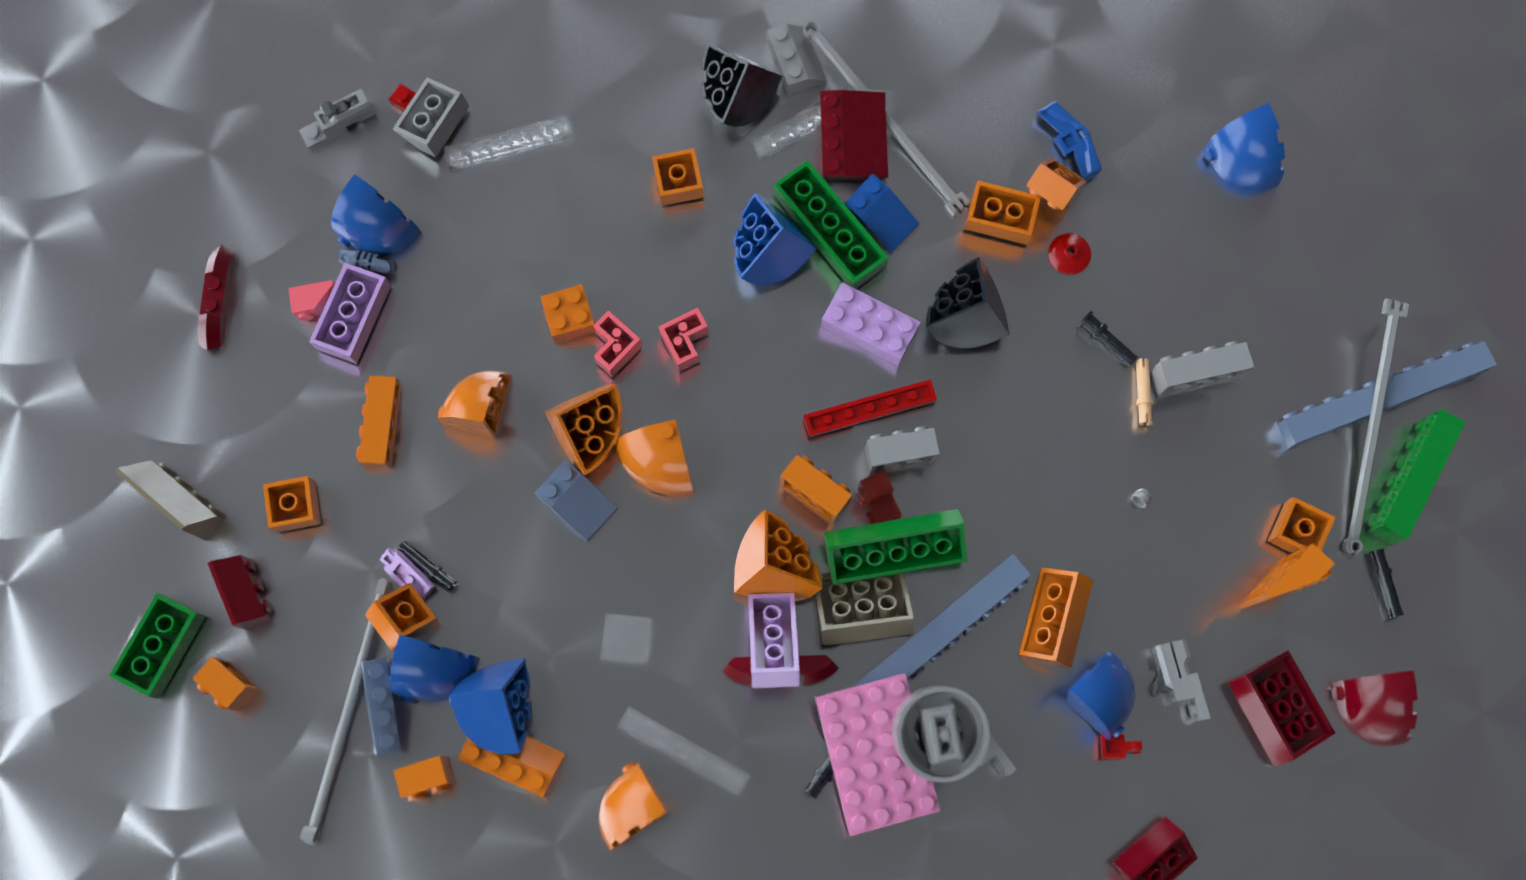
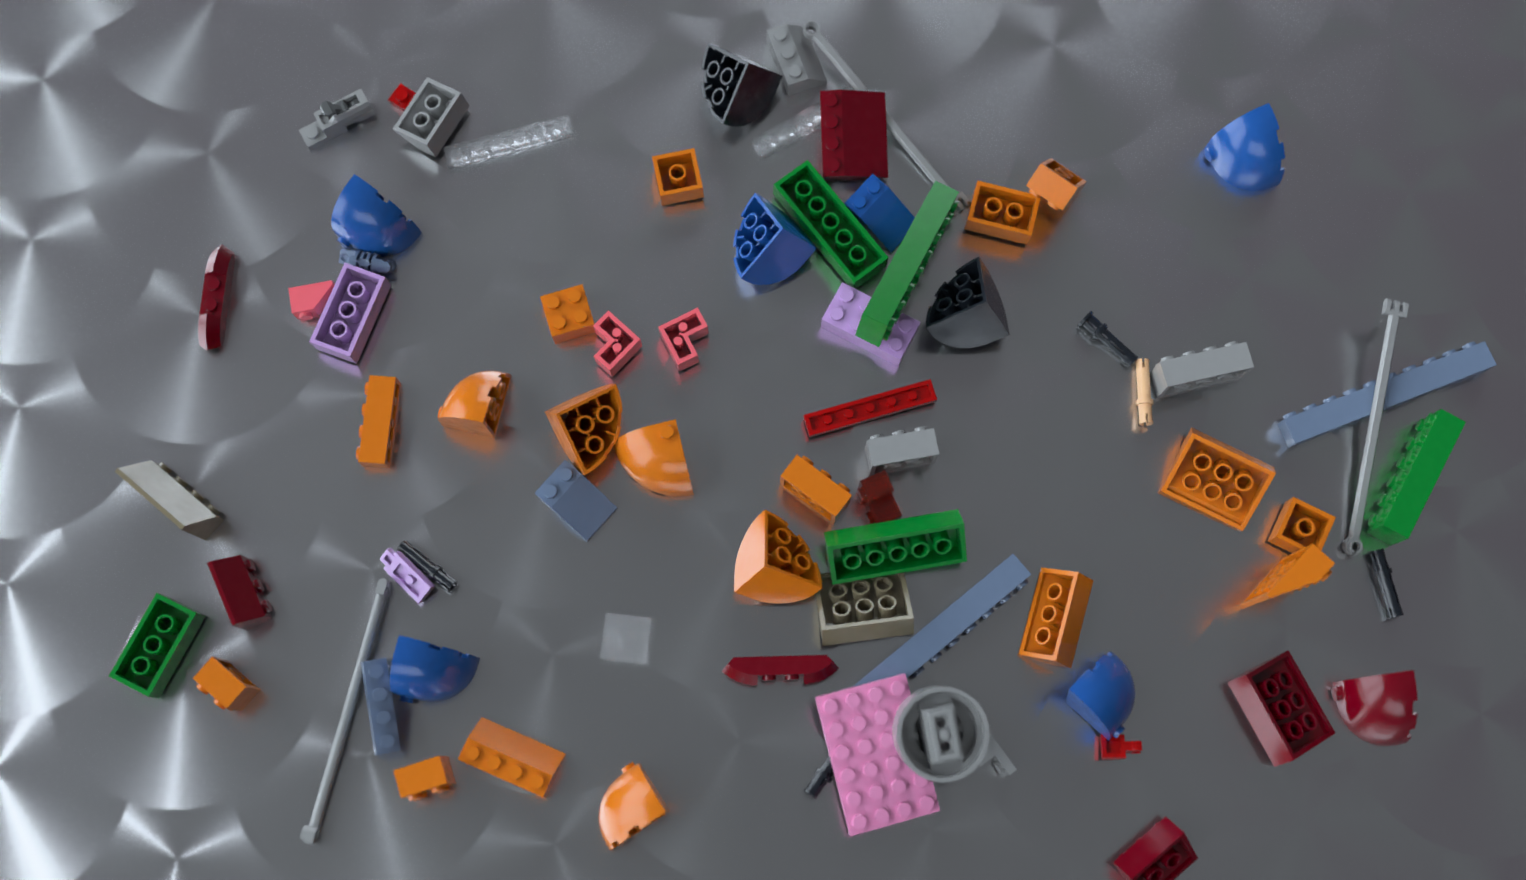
orange brick [263,476,321,533] -> none
orange brick [365,583,437,651] -> none
blue brick [449,658,531,754] -> none
clear plate [617,707,750,796] -> none
lavender brick [748,593,799,688] -> none
blue plate [1037,101,1103,181] -> none
red dish [1048,233,1092,275] -> none
light grey hinge [1131,488,1151,508] -> none
light grey plate [1150,639,1210,722] -> none
none -> green brick [855,180,959,347]
none -> orange slope [1160,427,1276,531]

